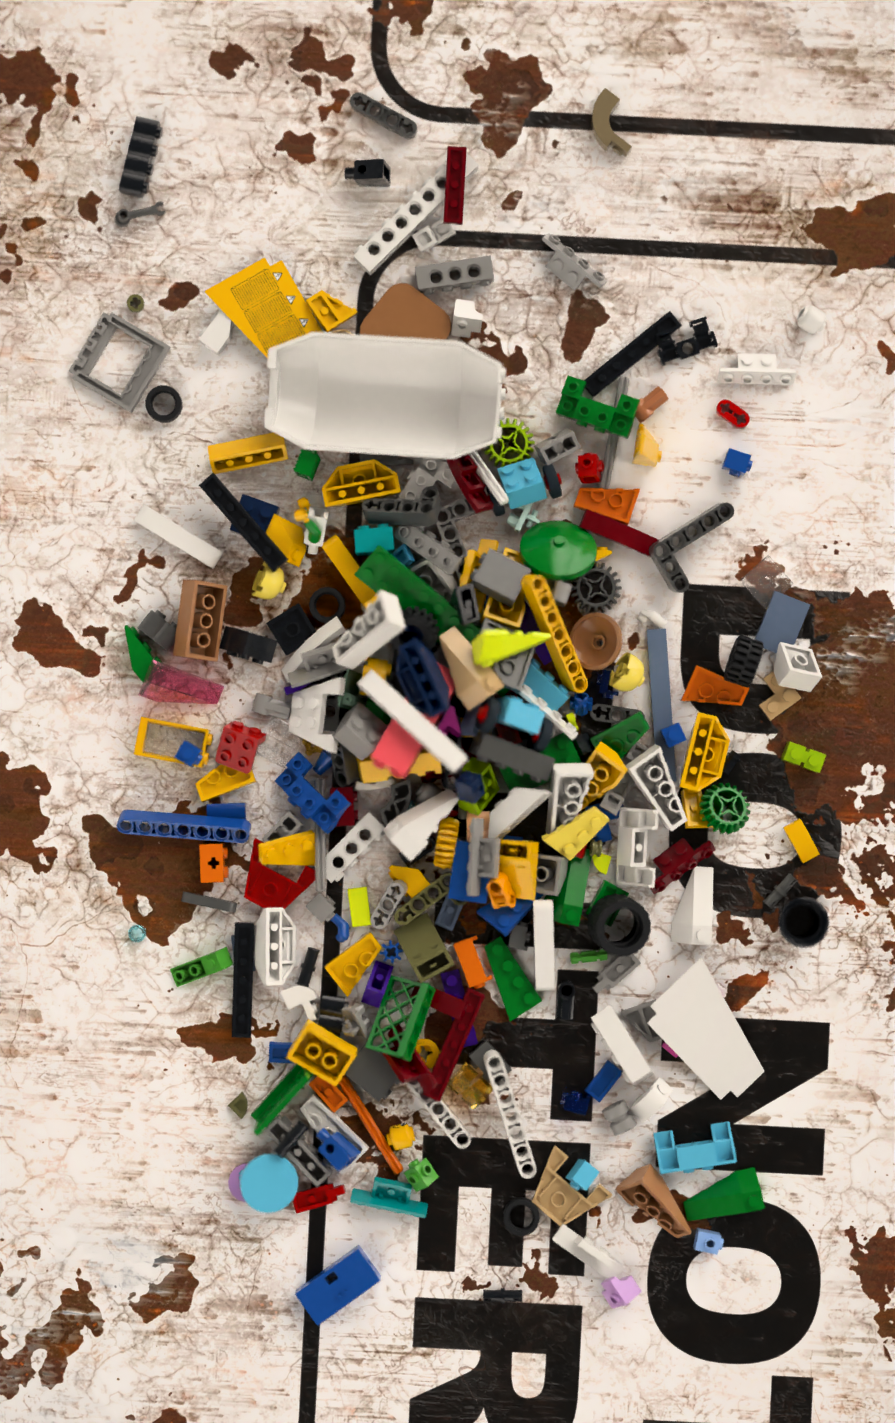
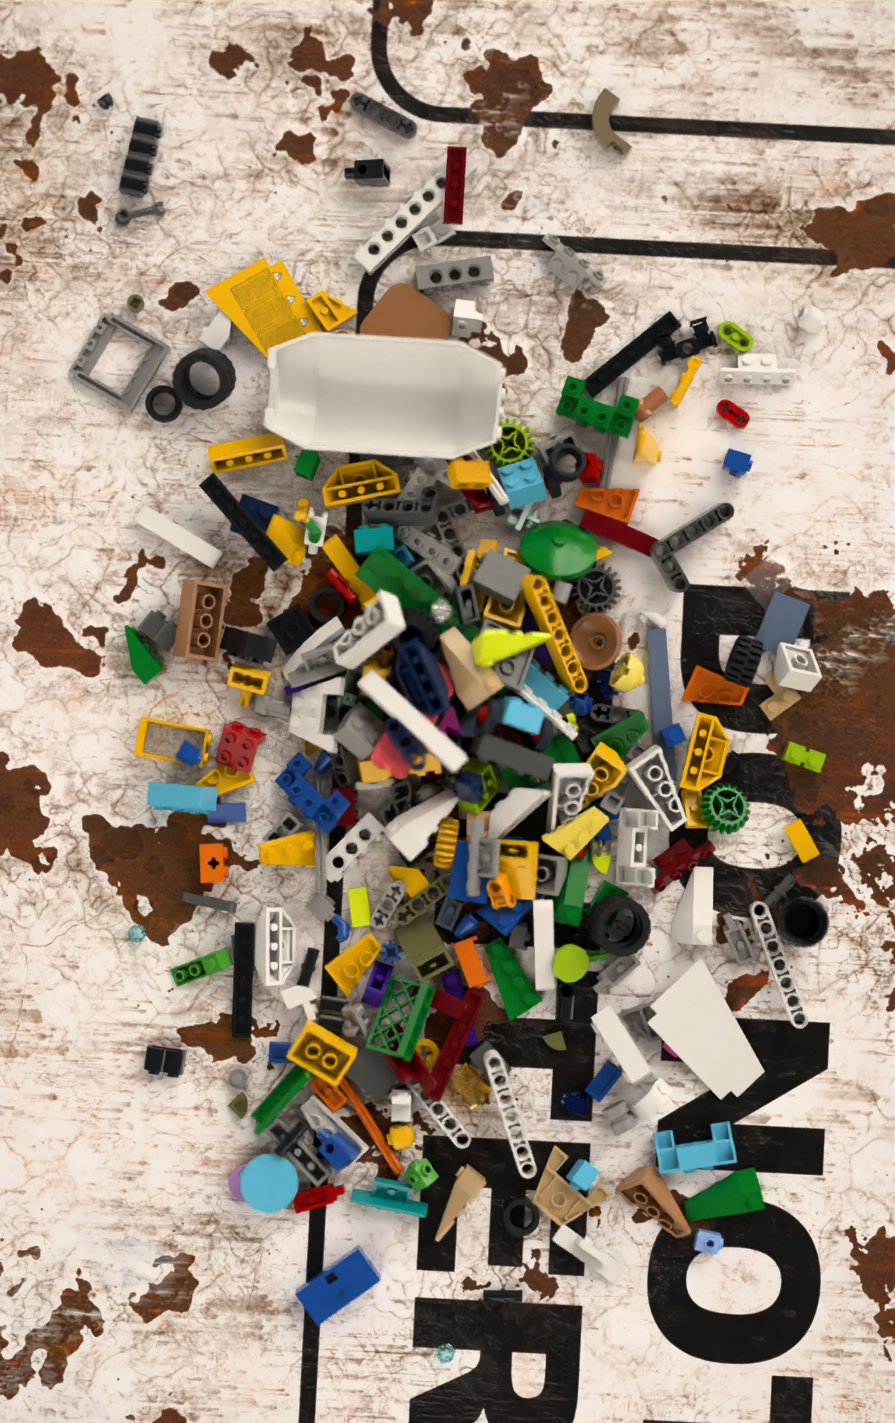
blue beam [117,810,251,843] -> none
clear pink wedge [138,659,224,704] -> none
red wing [244,838,315,909] -> none
light yellow cylinder [252,562,286,600] -> none
lavender brick [601,1276,642,1308] -> none
none -> black hinge [97,93,114,110]
none -> black brick [144,1045,187,1078]
none -> medium azure brick [147,782,218,814]
none -> black tyre [172,347,236,410]
none -> yellow brick [227,662,273,707]
none -> light grey plate [228,1069,247,1089]
none -> red pin [326,568,359,604]
none -> reddish brown pin [379,644,394,669]
none -> dark blue beam [385,718,426,771]
none -> white brick [391,1090,411,1123]
none -> clear gear [431,598,452,624]
none -> tan wedge [435,1164,486,1242]
none -> clear light blue bush [437,1343,454,1363]
none -> yellow brick [447,458,492,489]
none -> blue cone [453,911,481,940]
none -> olive tile [543,1031,567,1050]
none -> black tyre [548,443,586,482]
none -> lime tile [551,944,589,983]
none -> yellow hinge [669,355,702,408]
none -> lime plate [718,321,753,353]
none -> light grey hinge [722,912,757,967]
none -> white beam [749,901,809,1028]

